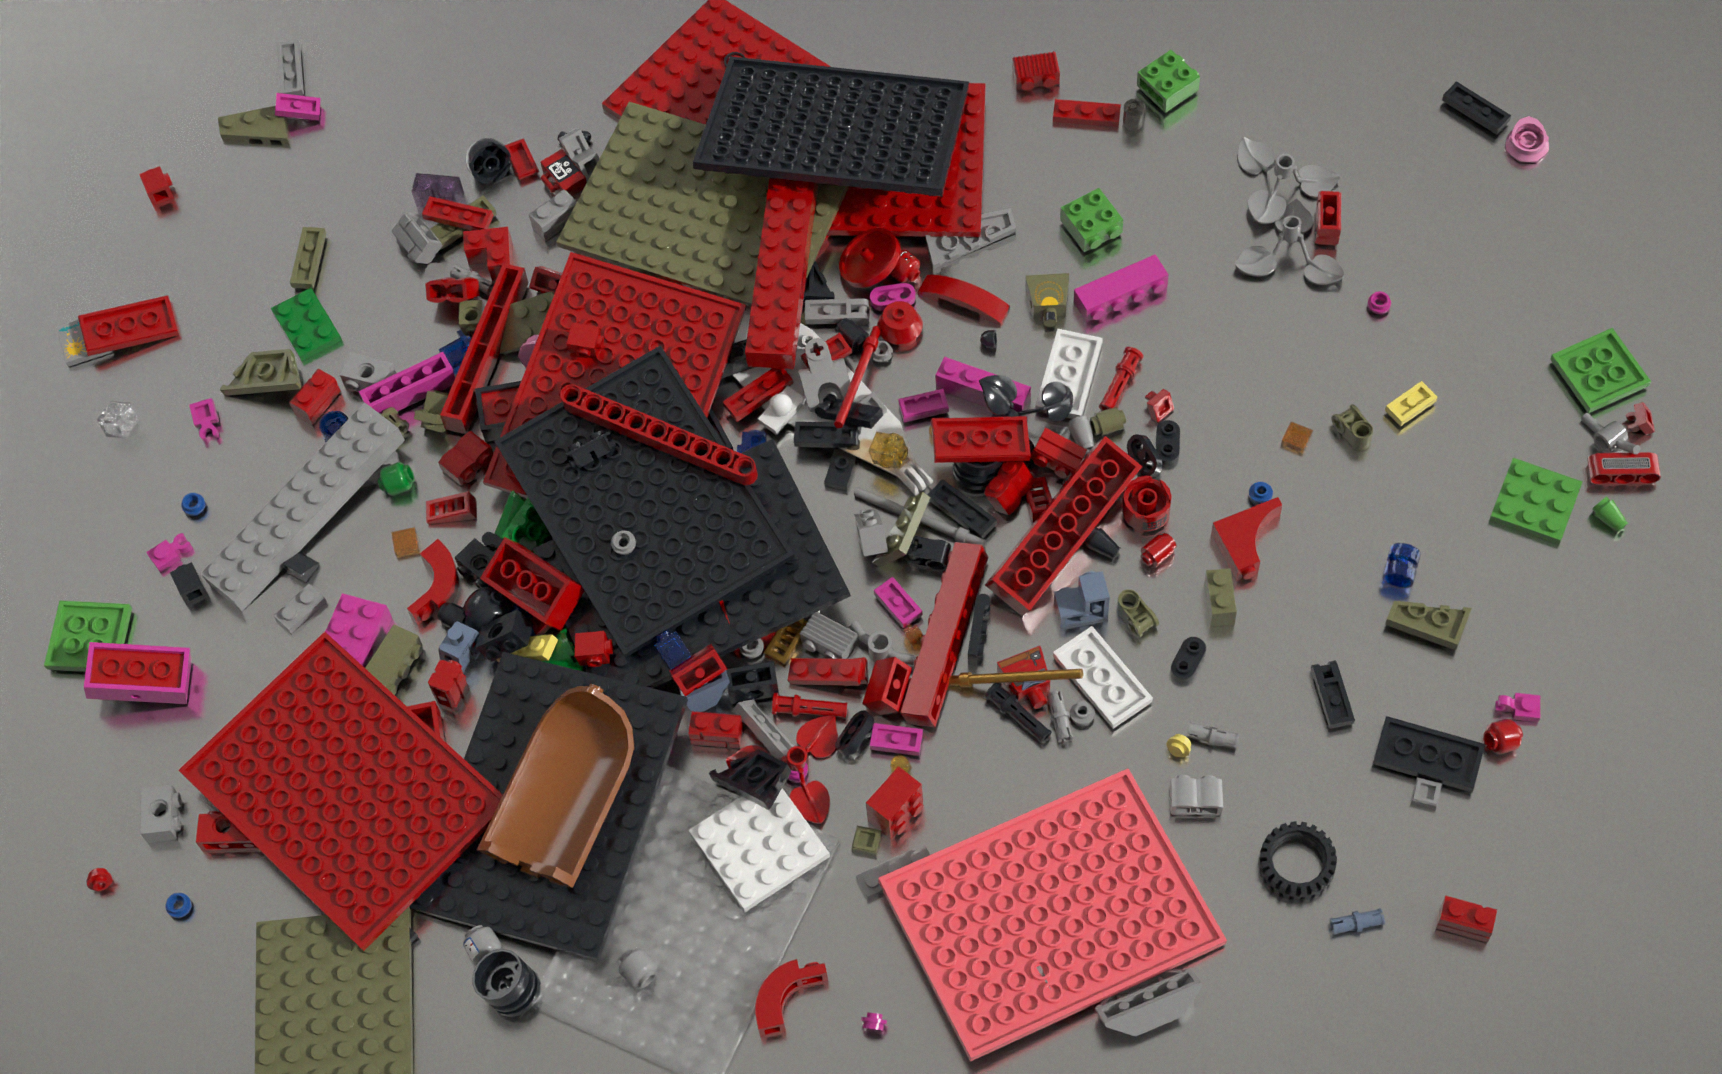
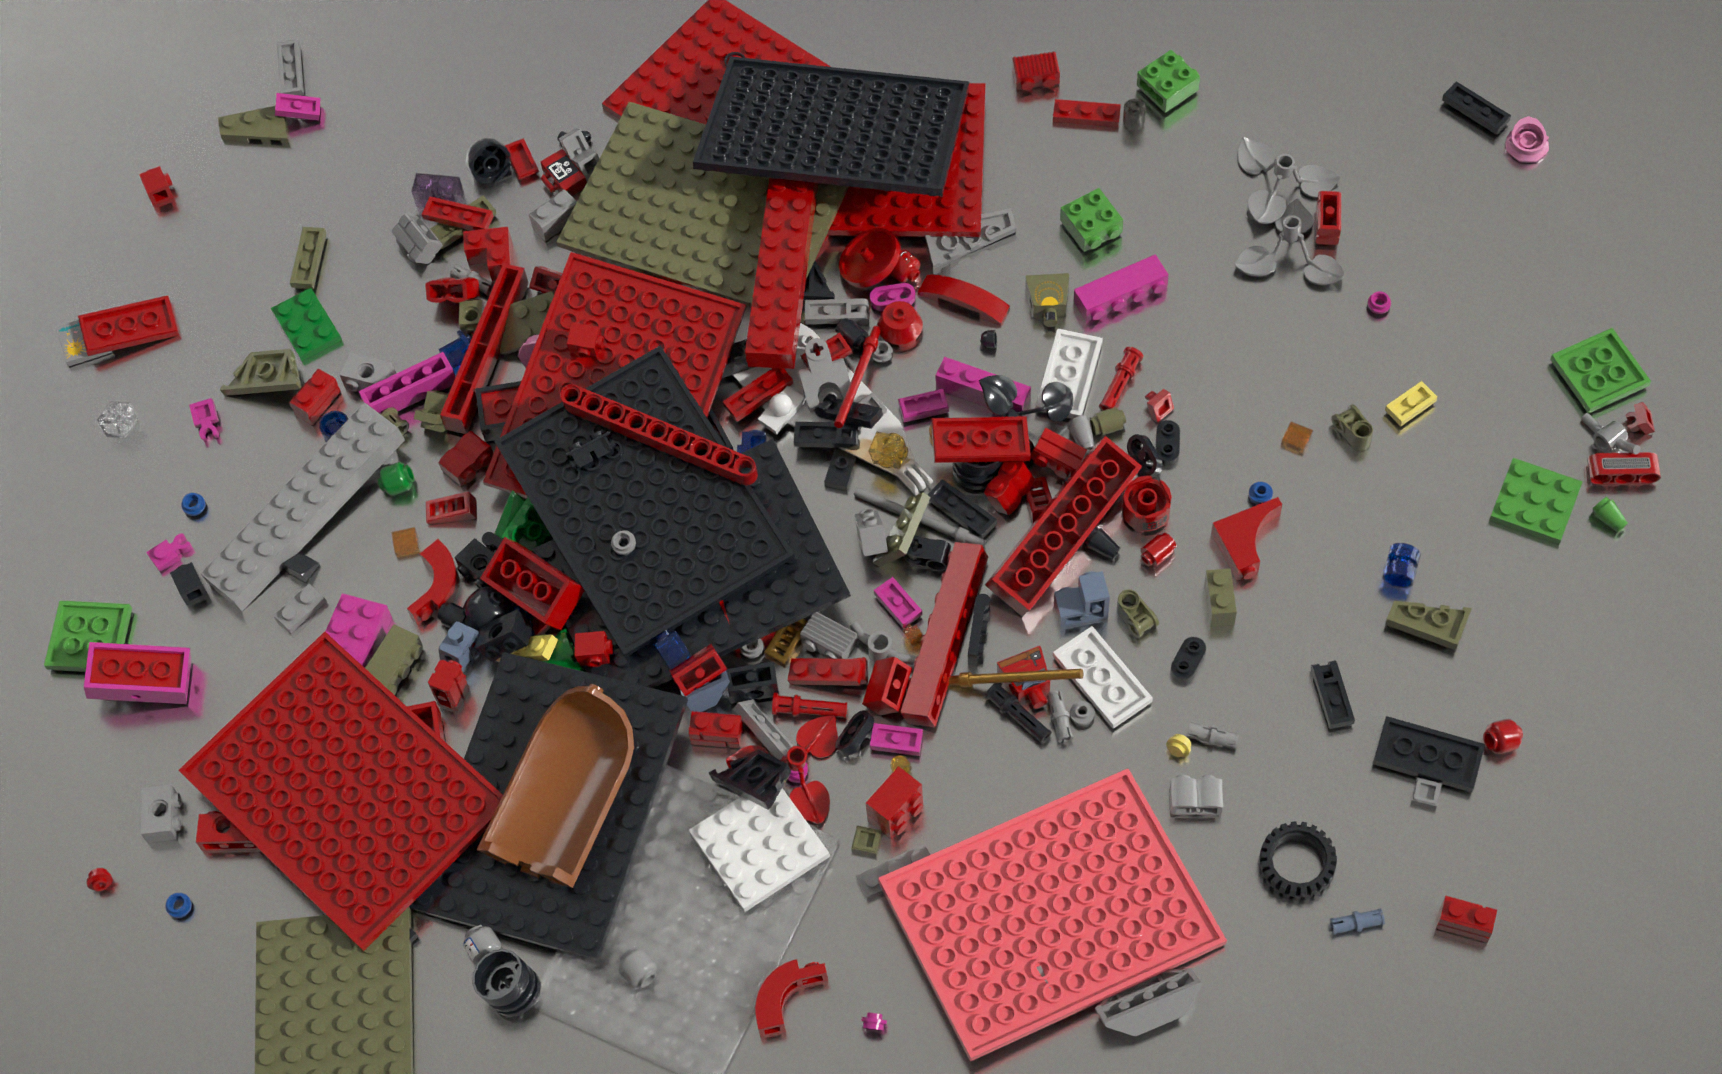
dark pink plate [1495,693,1540,722] -> none

